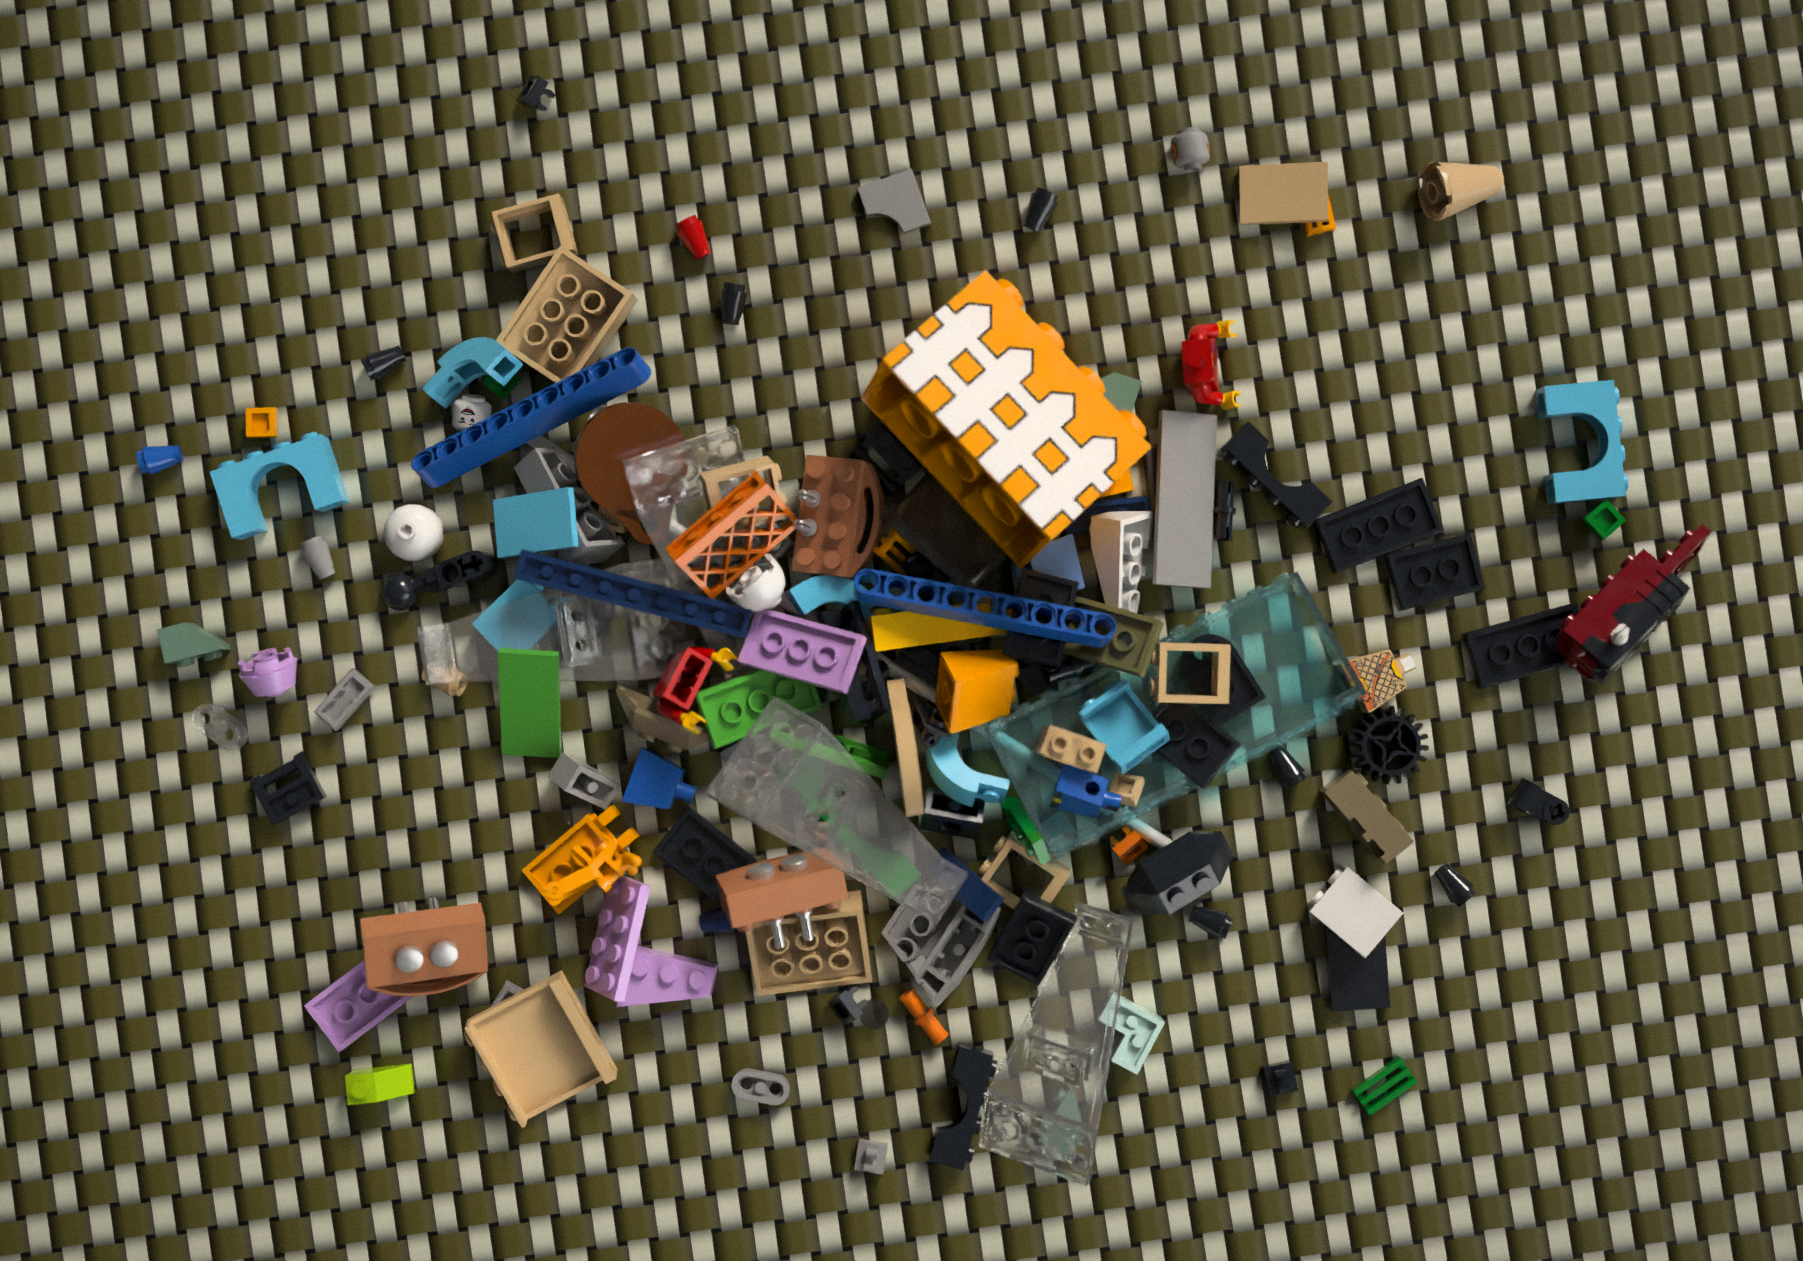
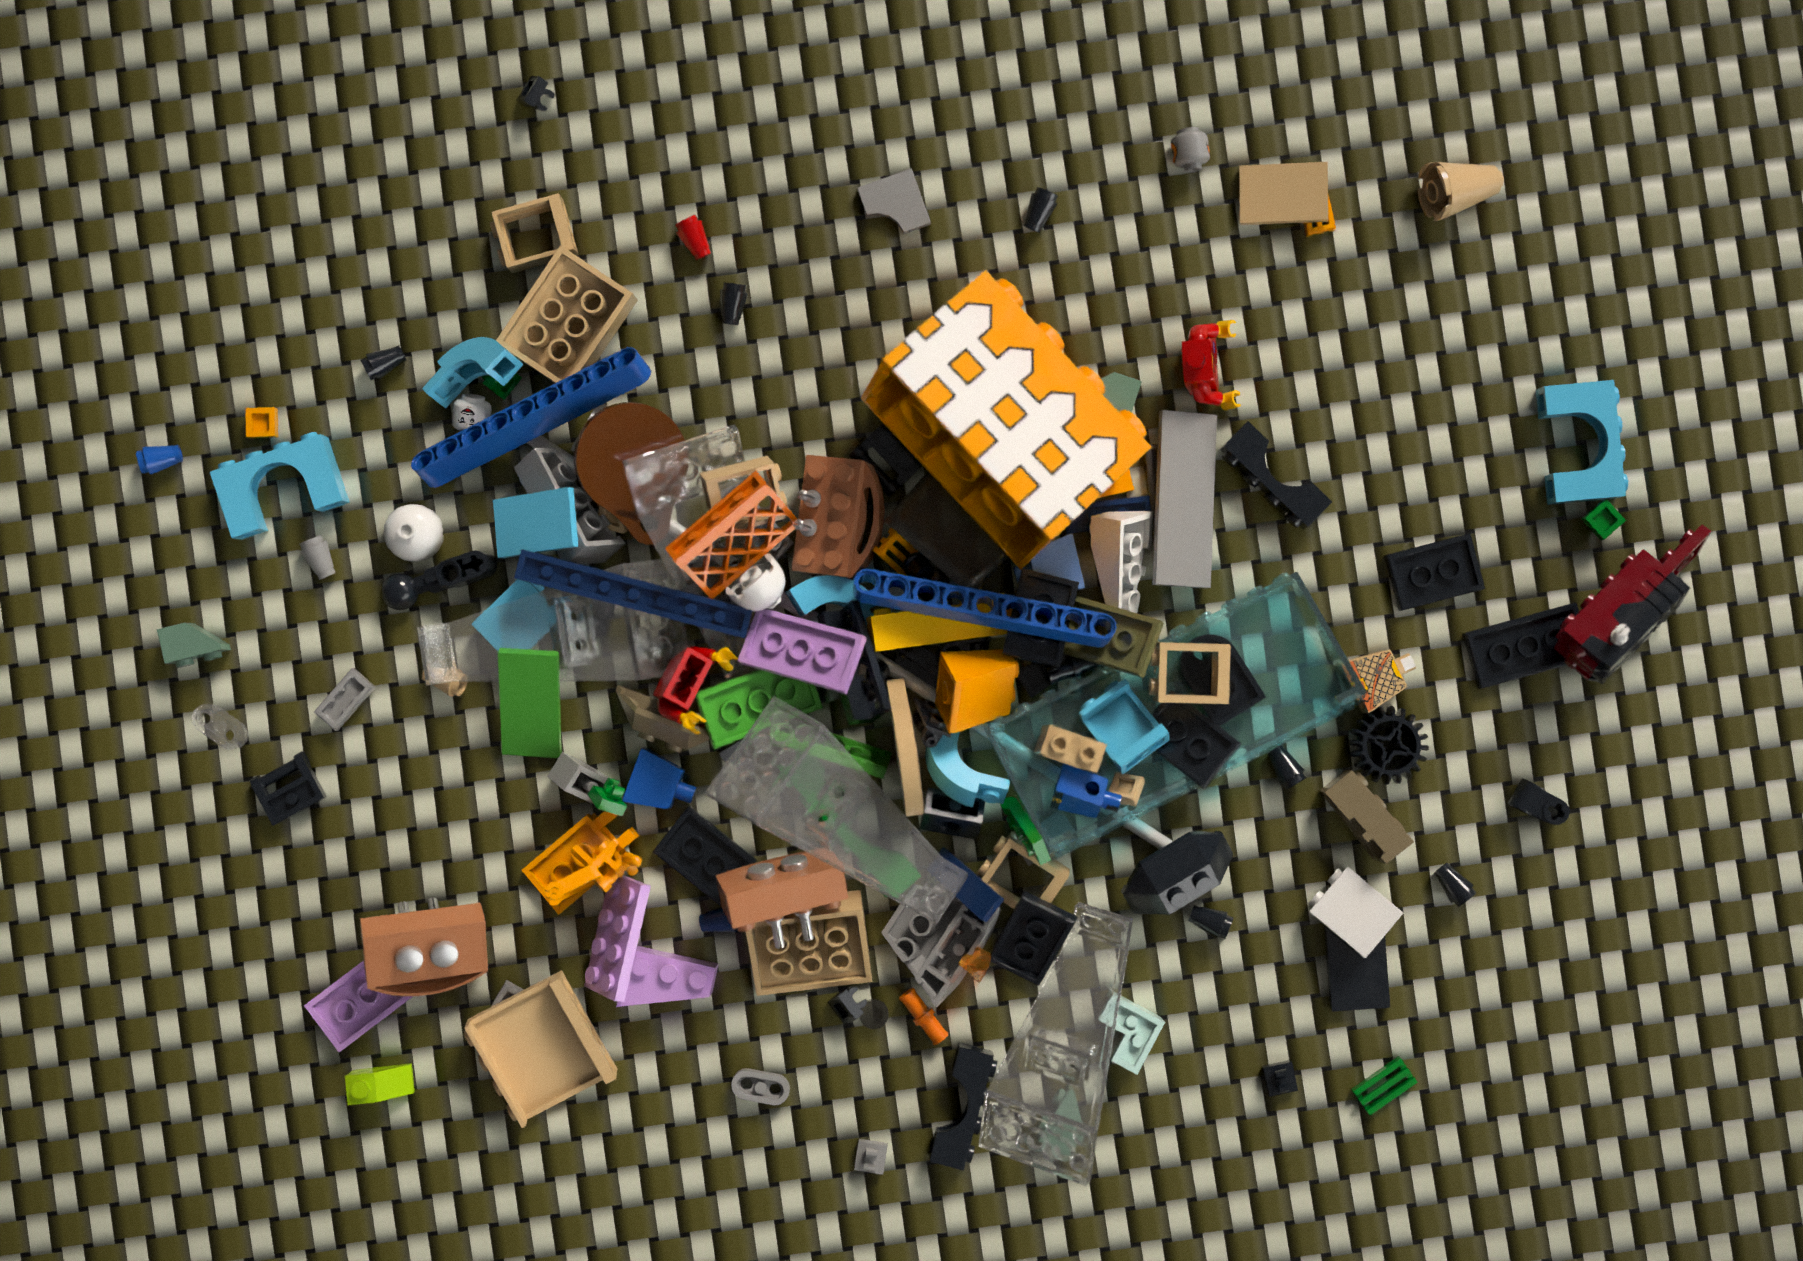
lavender cone [238,647,297,697] -> none
orange tile [1110,826,1148,866] -> none
black pin [1213,481,1236,541] -> none
black tile [1314,478,1444,574] -> none
none -> green tile [588,778,627,816]
none -> clear orange tile [958,947,991,983]

